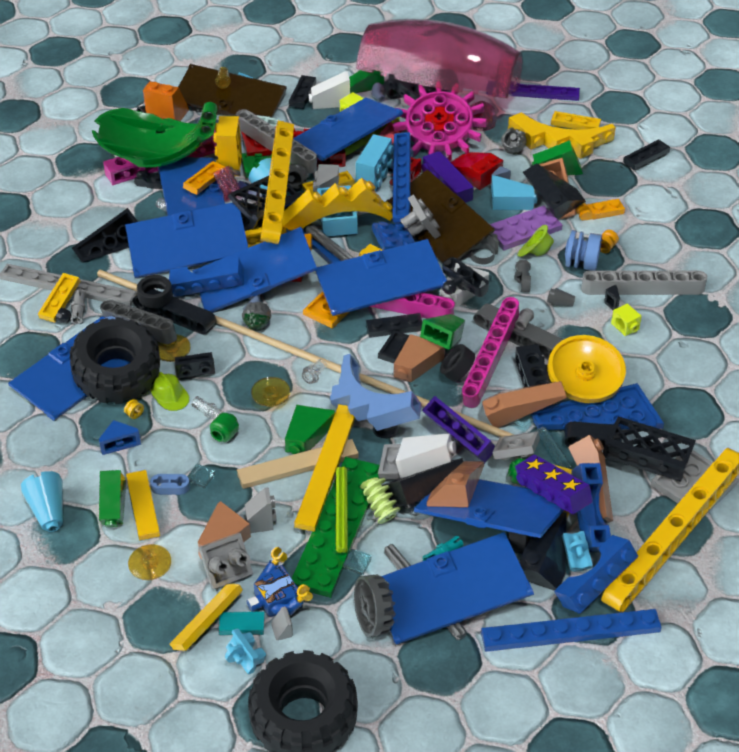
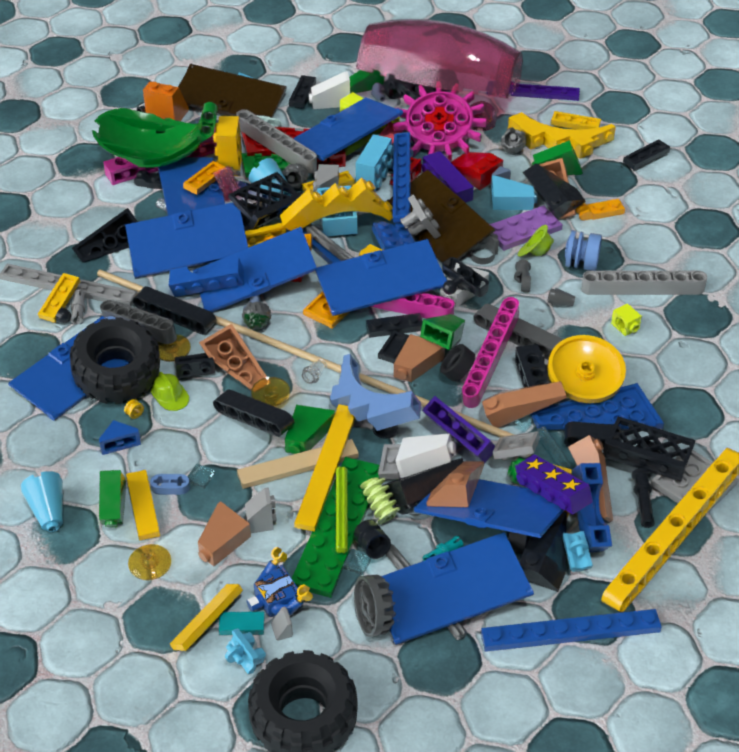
black tyre [136,275,173,308] -> none
clear pin [191,396,226,419] -> none
light grey plate [198,532,253,589] -> none
green head [210,413,239,442] -> none
clear yellow cone [215,67,231,88] -> none
yellow beam [260,120,294,244] -> none
light grey pin [515,308,534,330] -> none
blue arch [554,535,638,614] -> none
light orange wheel [600,230,619,254] -> none
black slope [604,285,620,310] -> none
none -> nougat wedge [199,324,271,393]
none -> black beam [213,389,295,437]
none -> black wheel [354,520,391,559]
none -> black pin [631,468,655,528]

